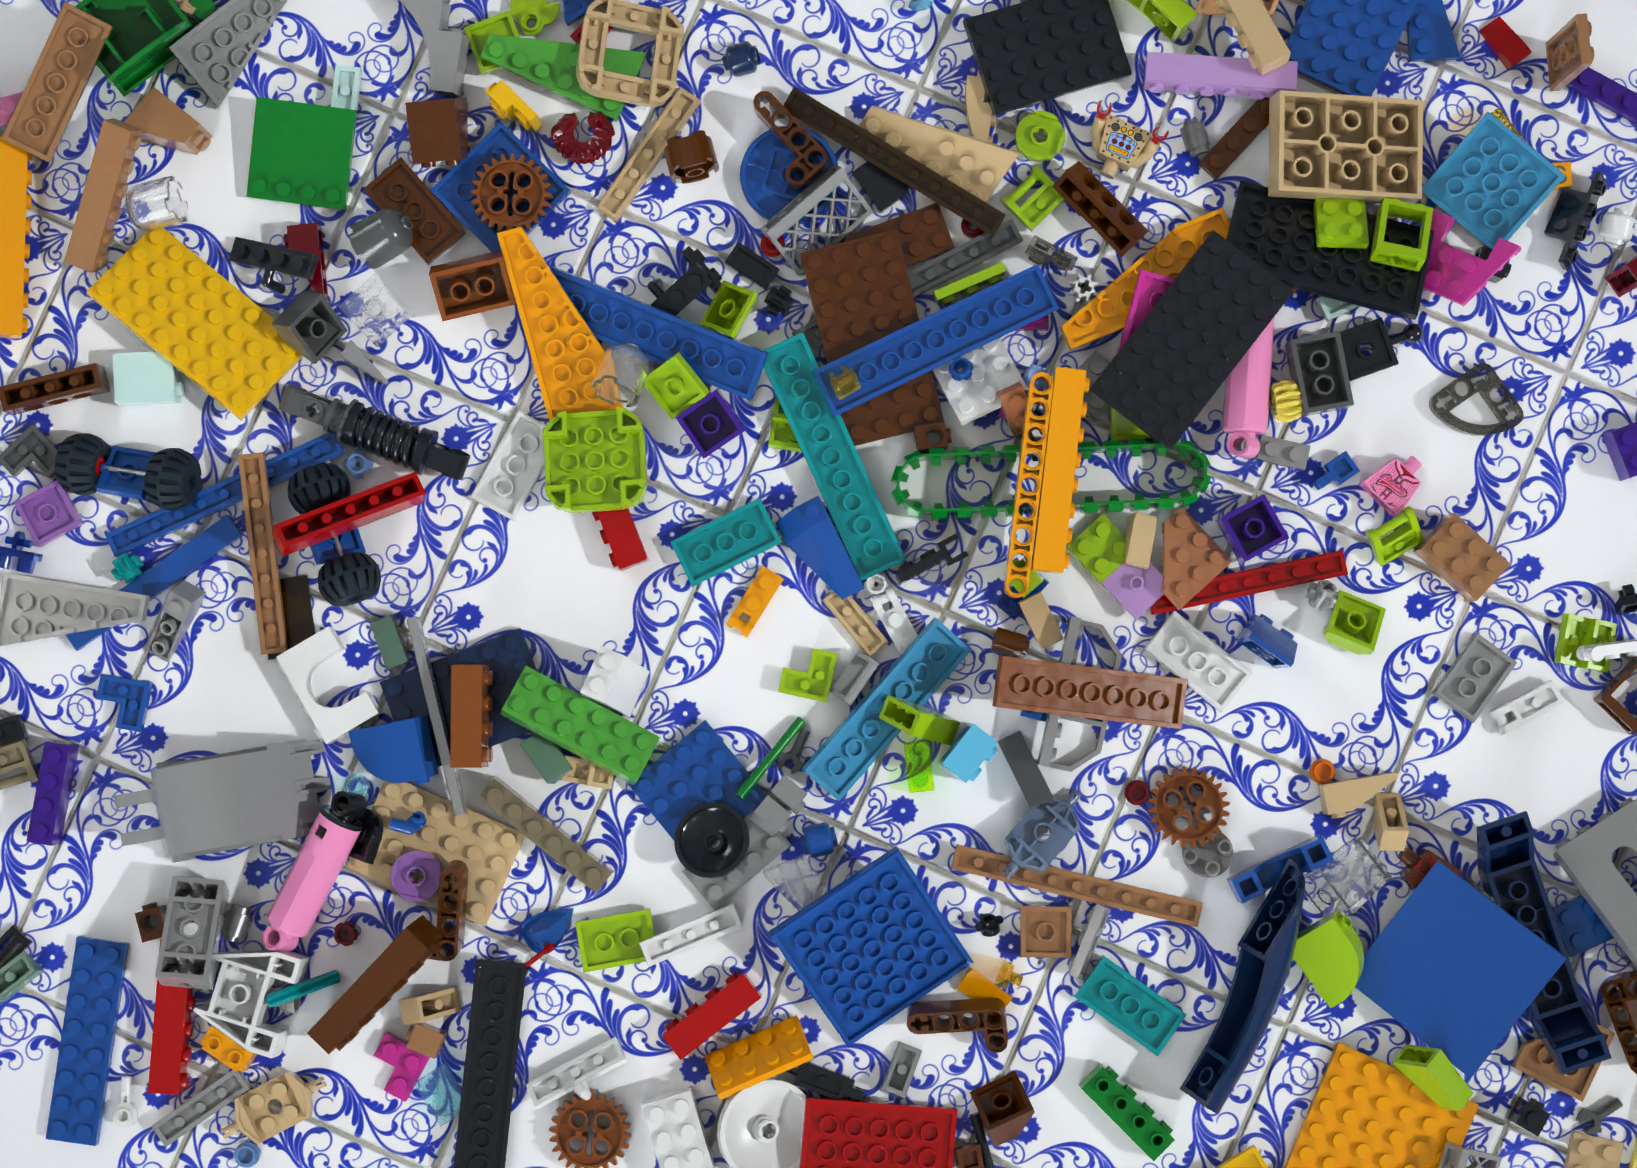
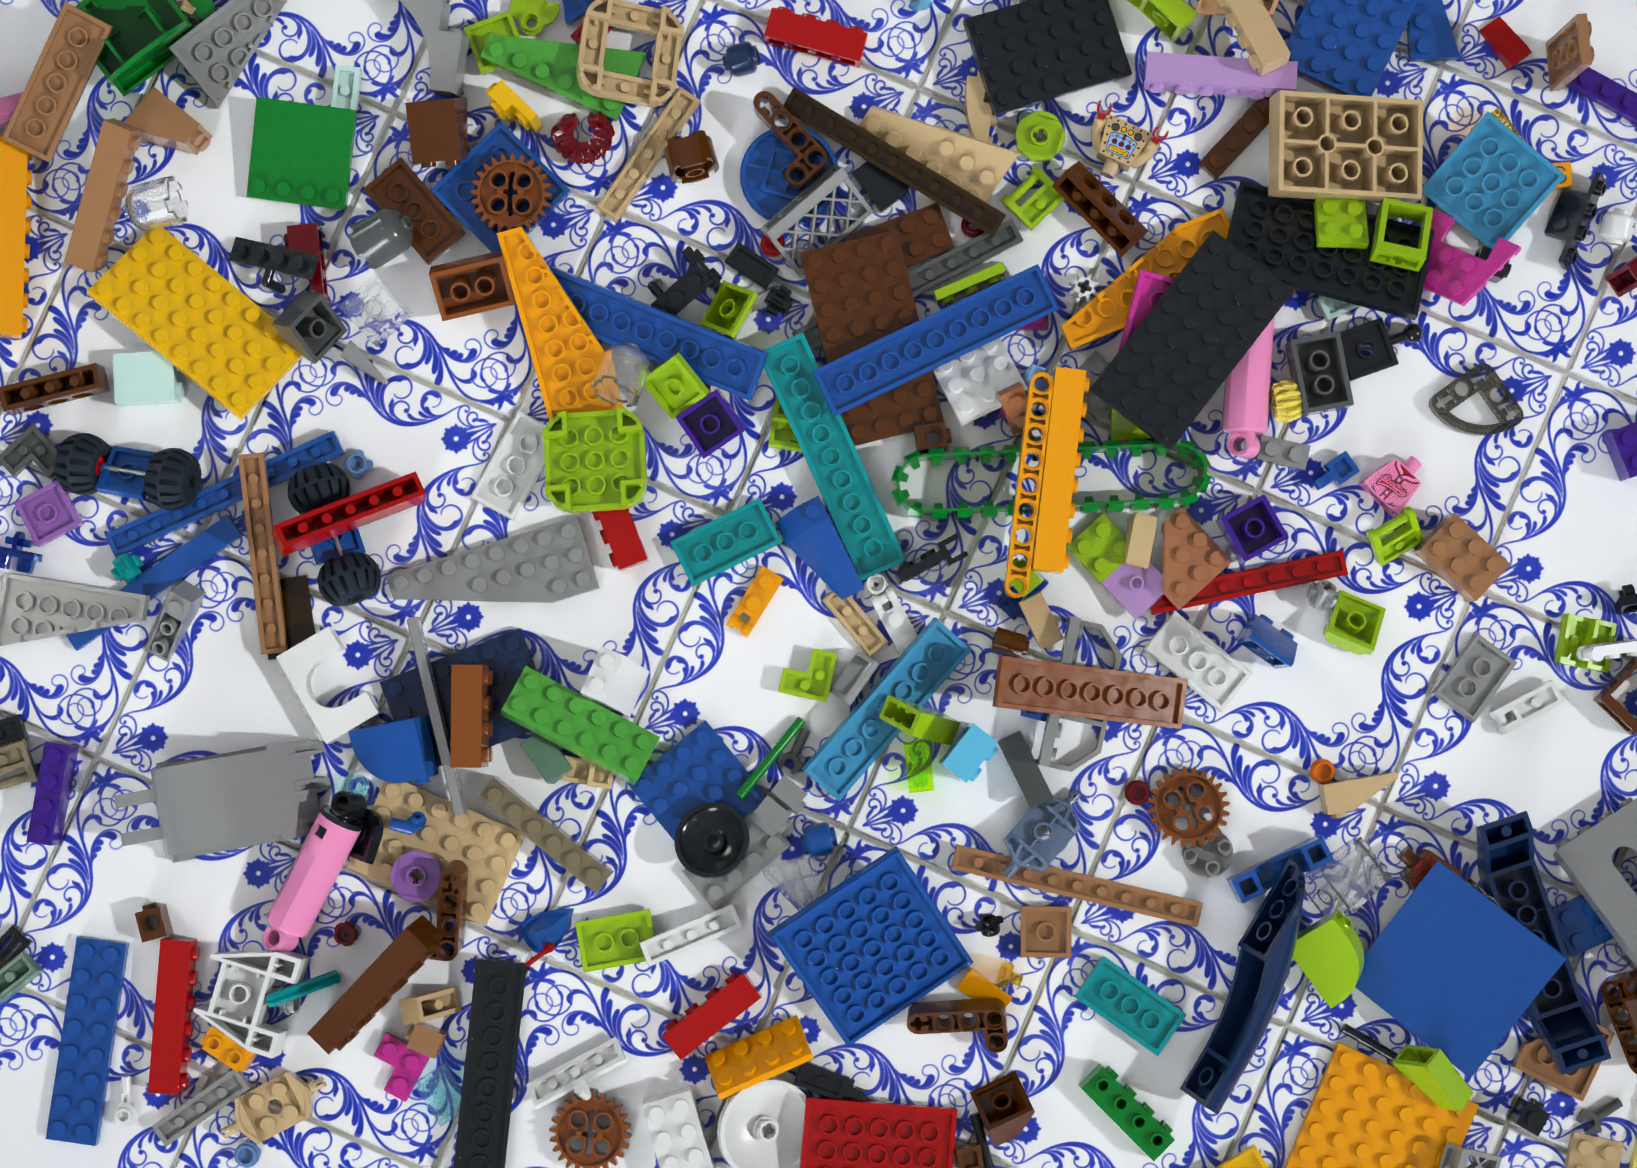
blue plate [96,674,153,732] -> none
light grey plate [155,876,229,990] -> none
flat silver brick [220,903,252,943] -> none
black piece [279,384,471,480] -> none
sand green slope [370,614,411,671] -> none
clear yellow tile [829,365,861,401] -> none
light grey slope [880,1041,922,1100] -> none
blue plate [949,357,974,381] -> none
clear smoke plate [1024,235,1078,271] -> none
light grey plate [1068,904,1111,979] -> none
flat silver brick [1180,118,1210,157] -> none
tan slope [1374,793,1409,851] -> none
none -> light grey wing [386,516,600,603]
none -> red brick [764,6,868,68]
none -> black bar [1341,1023,1398,1061]

